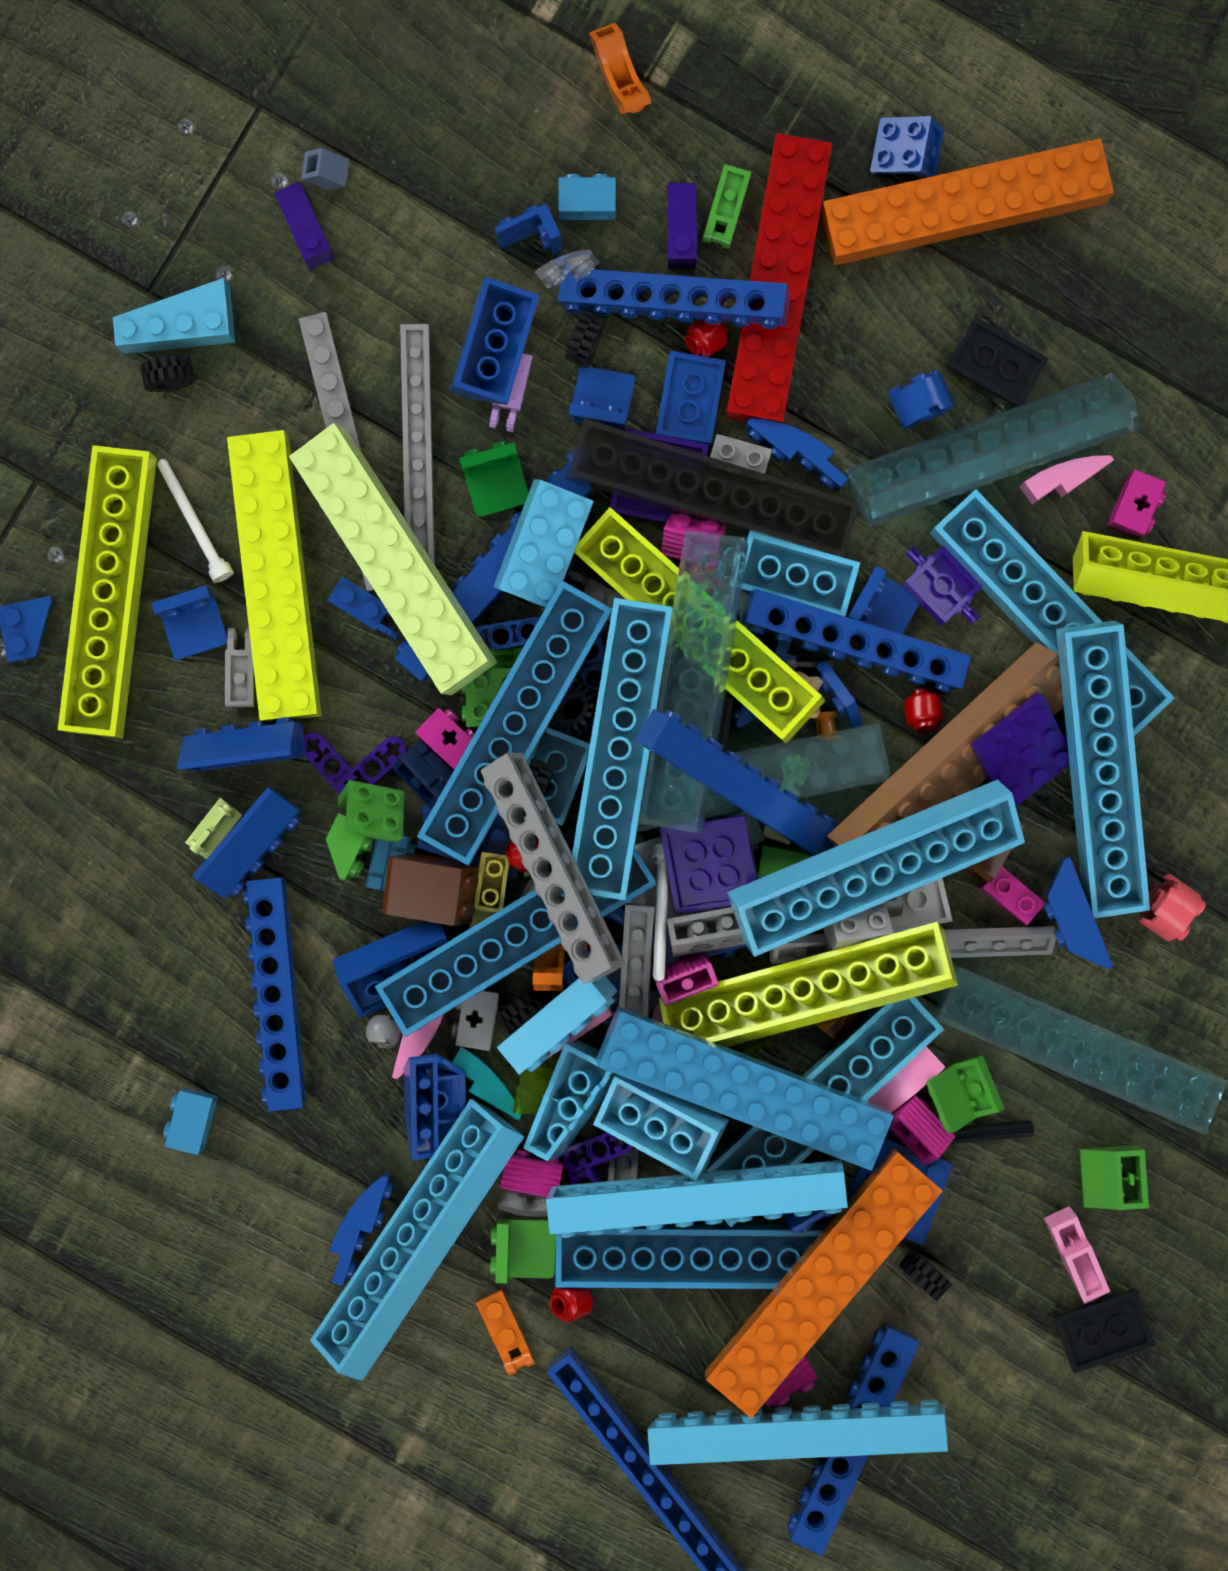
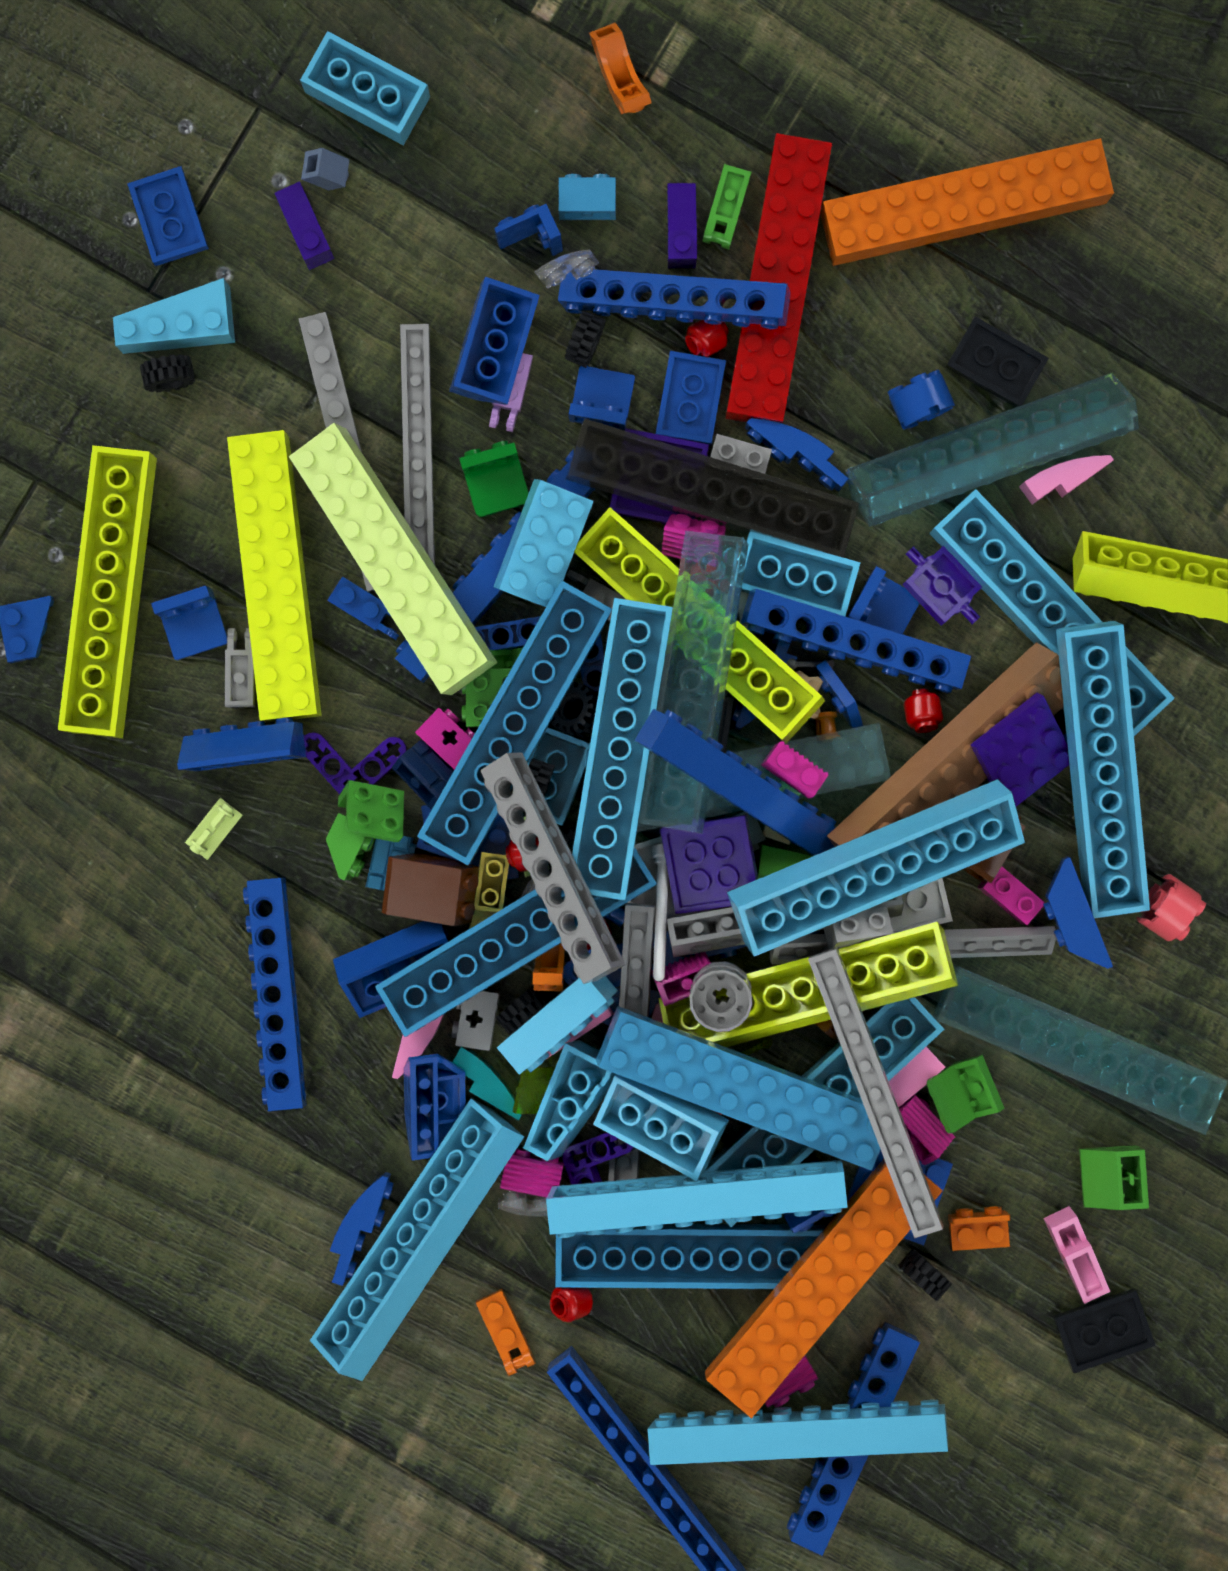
white piece [157,459,234,583] -> none
dark azure brick [163,1087,218,1155] -> none
blue slope [192,787,303,898] -> none
light grey piece [366,1015,402,1048] -> none
bright green bracket [490,1218,556,1283] -> none
blue bracket [870,116,945,179] -> none
black axle [951,1120,1034,1144] -> none
dark pink brick [1107,469,1167,539] -> none
none -> blue plate [127,166,209,266]
none -> medium azure brick [300,31,430,146]
none -> light grey wheel [689,961,752,1032]
none -> dark pink brick [761,741,828,799]
none -> light grey plate [808,947,944,1238]
none -> orange bracket [948,1206,1010,1251]

